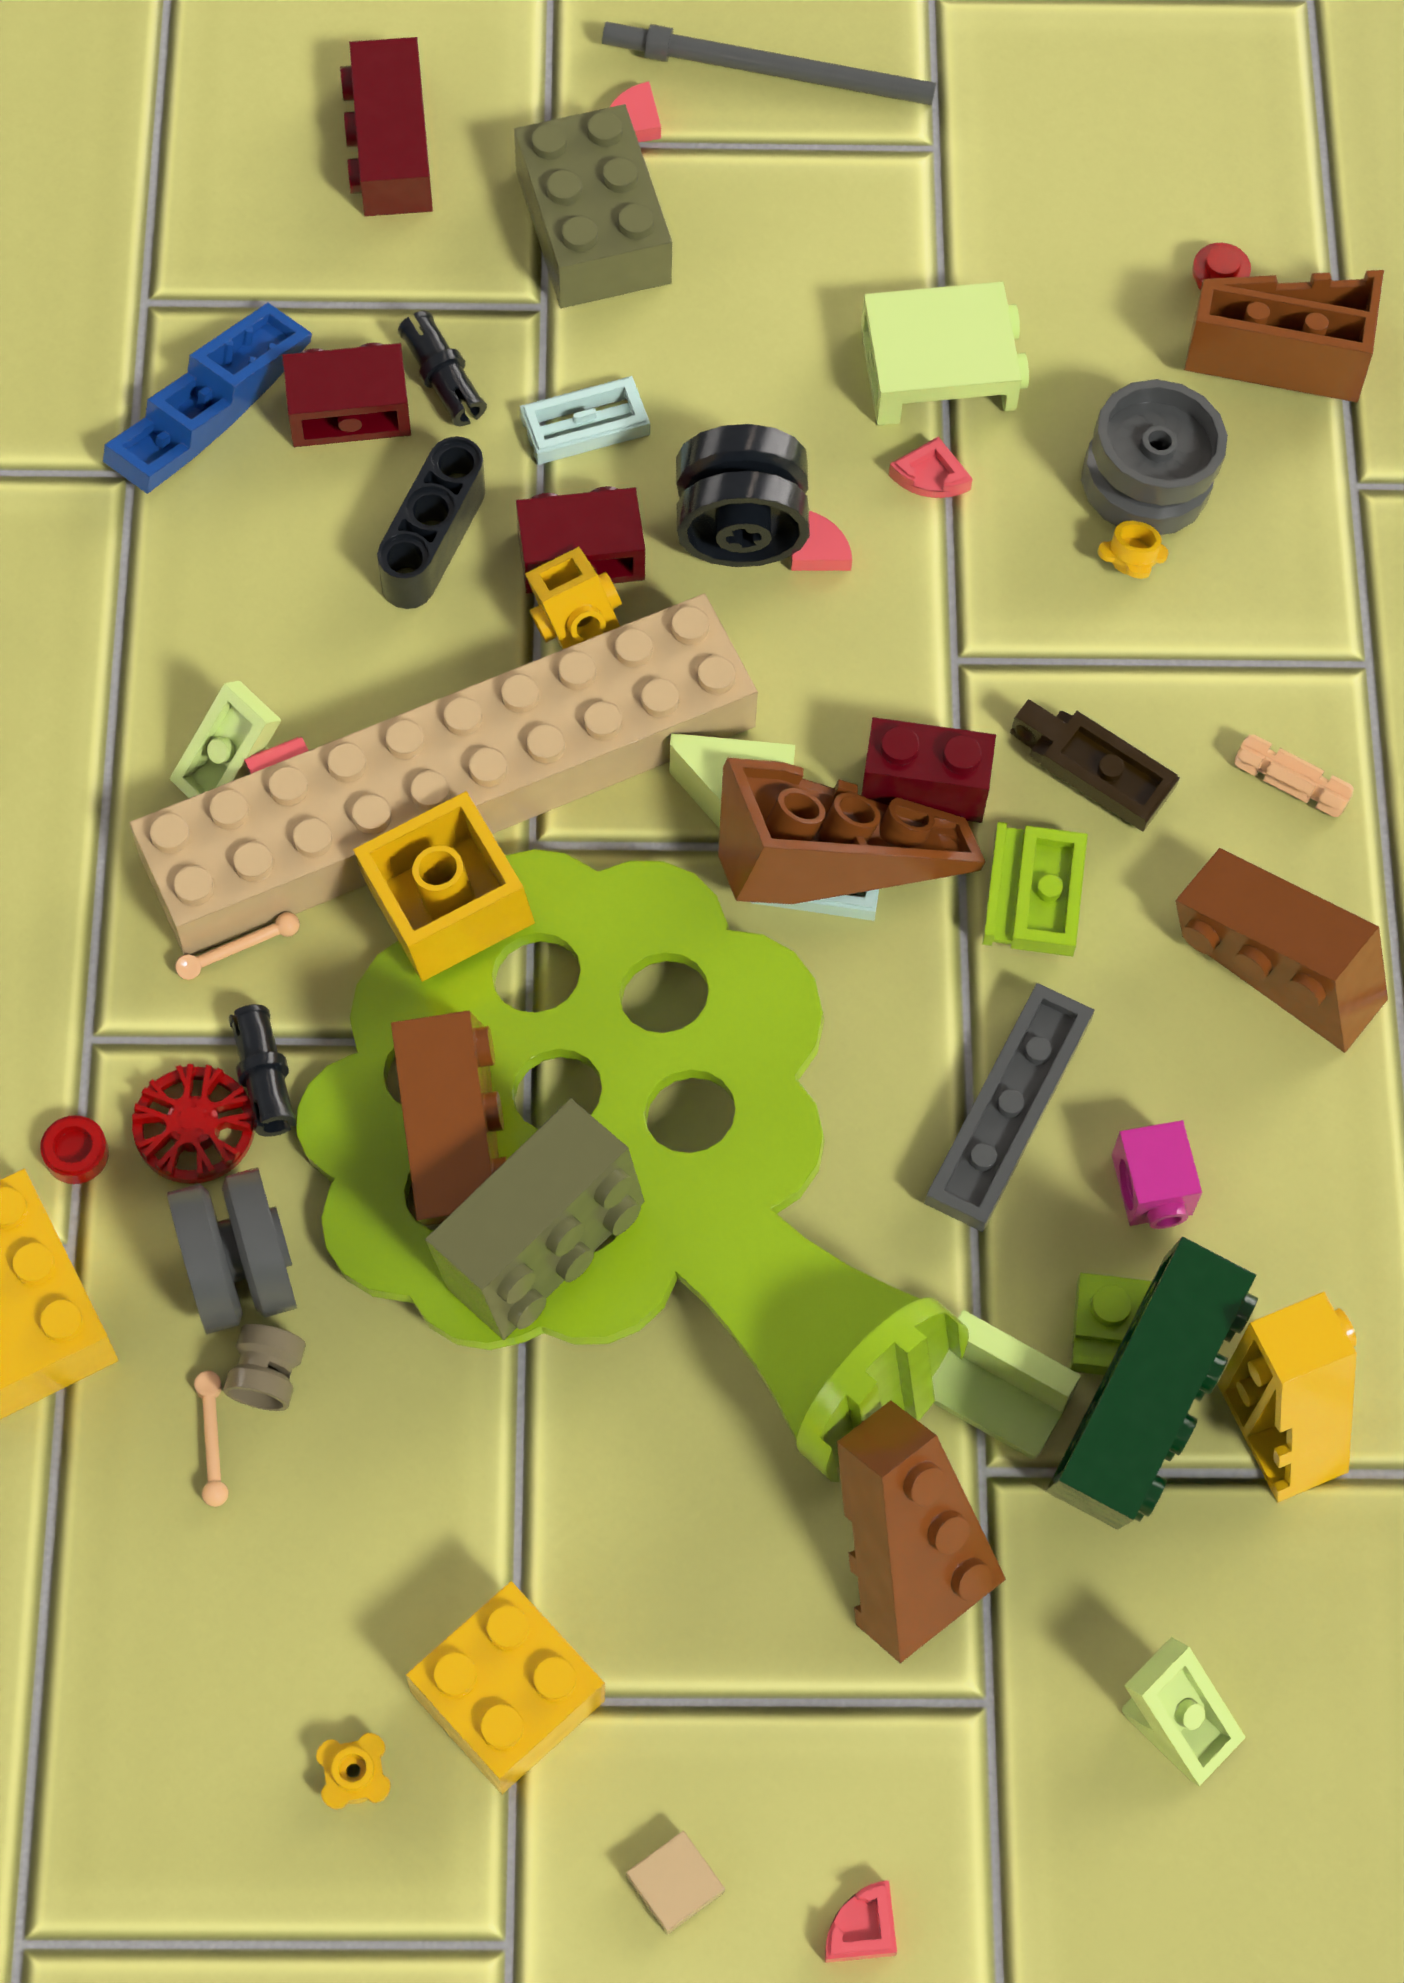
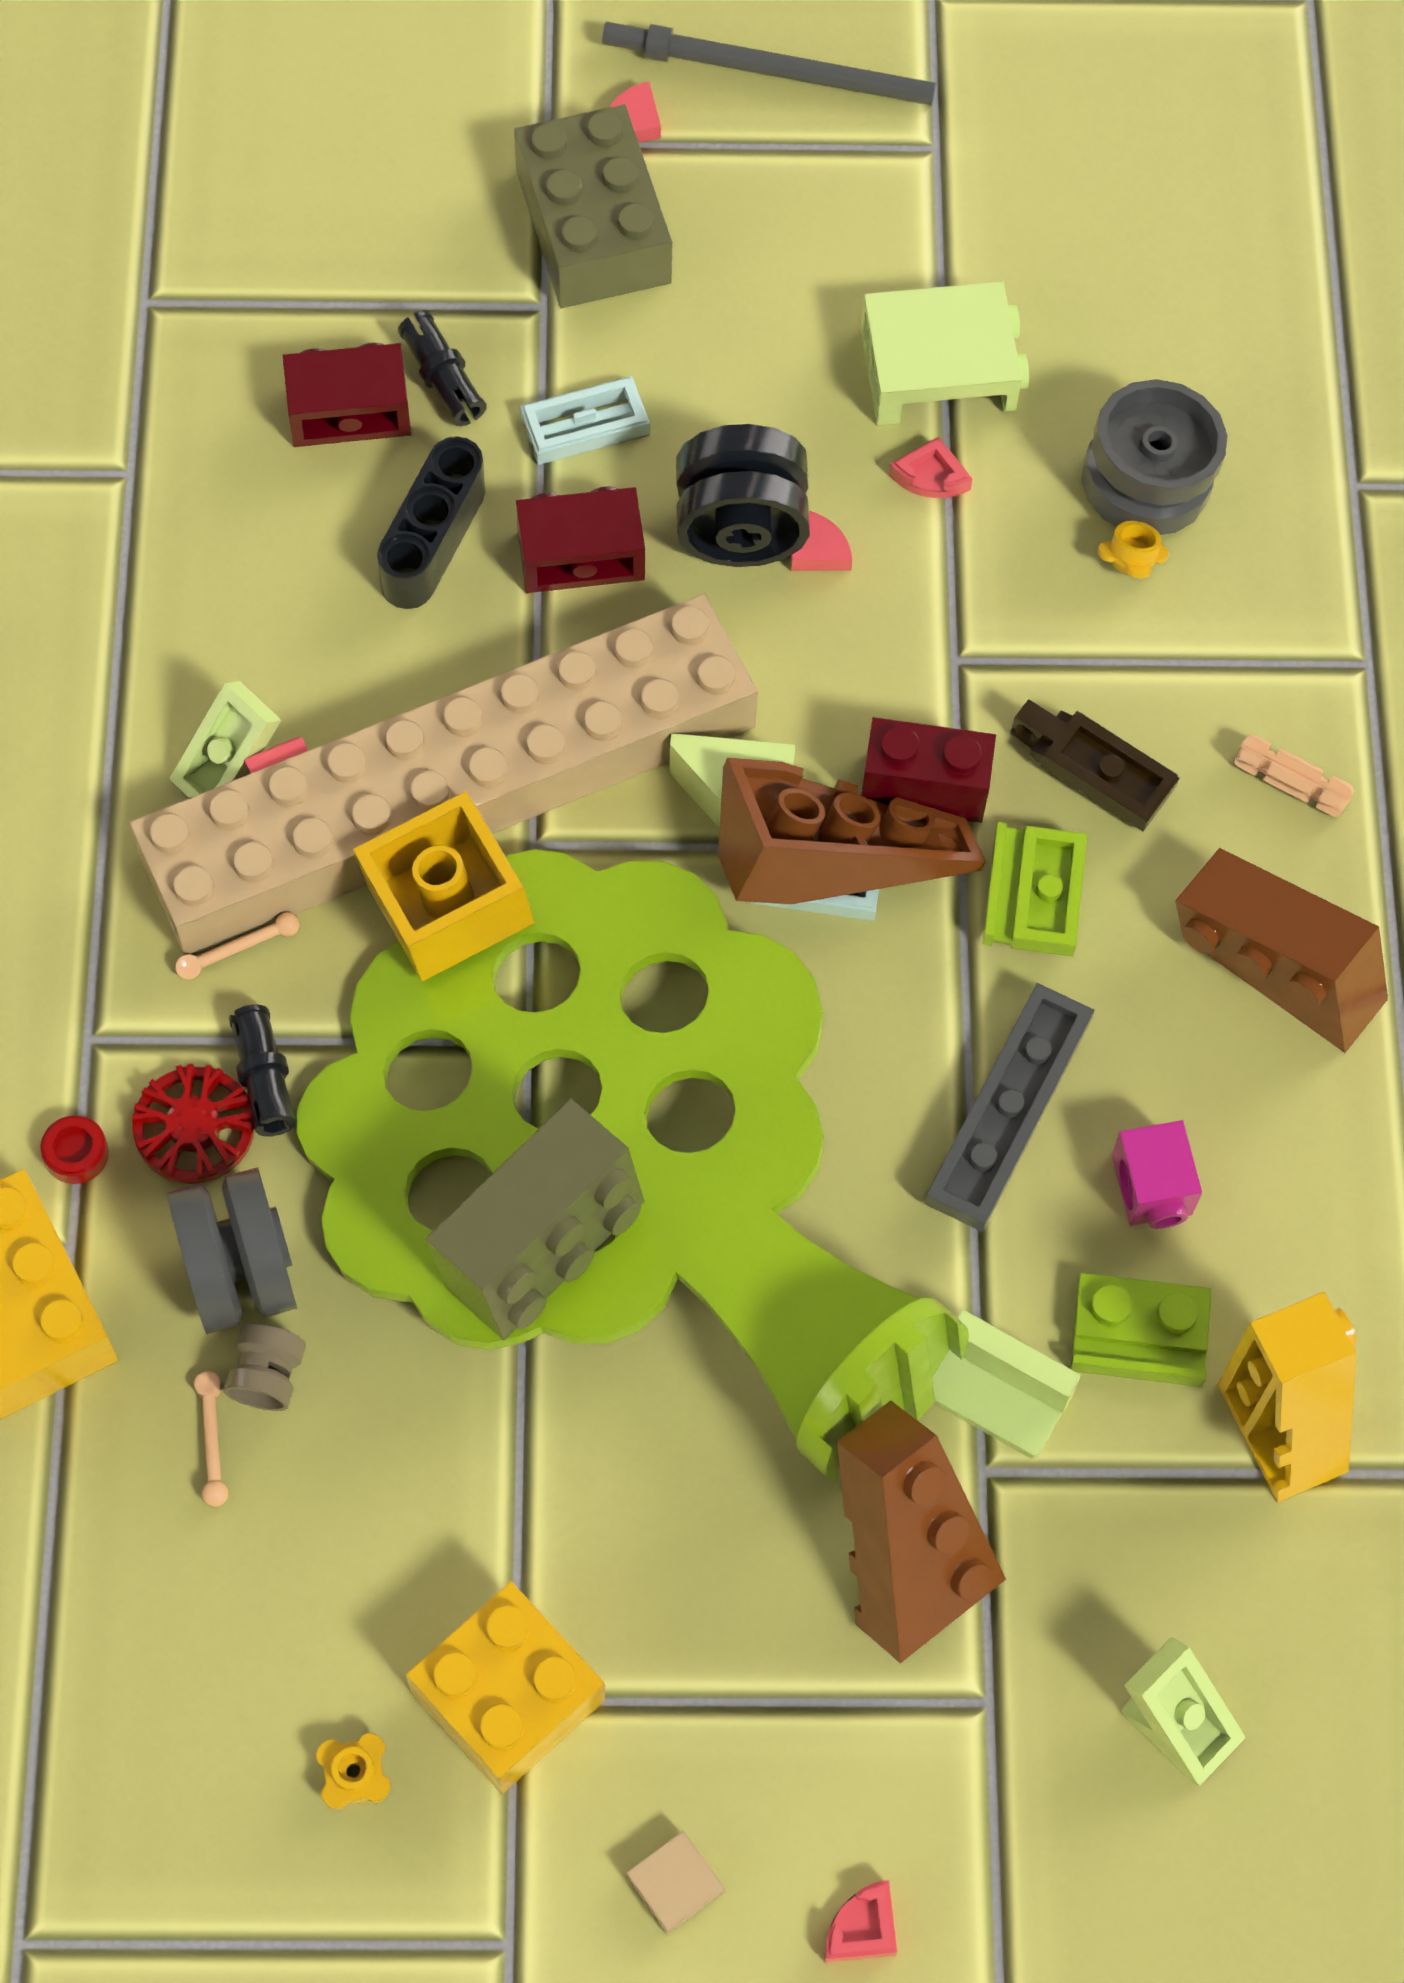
blue slope [103,303,312,494] -> none
dark red brick [340,37,433,217] -> none
dark orange wedge [391,1010,508,1226] -> none
yellow brick [525,547,622,650] -> none
dark green brick [1045,1236,1258,1530] -> none
dark orange wedge [1184,270,1384,403] -> none
red plate [1192,243,1251,291] -> none

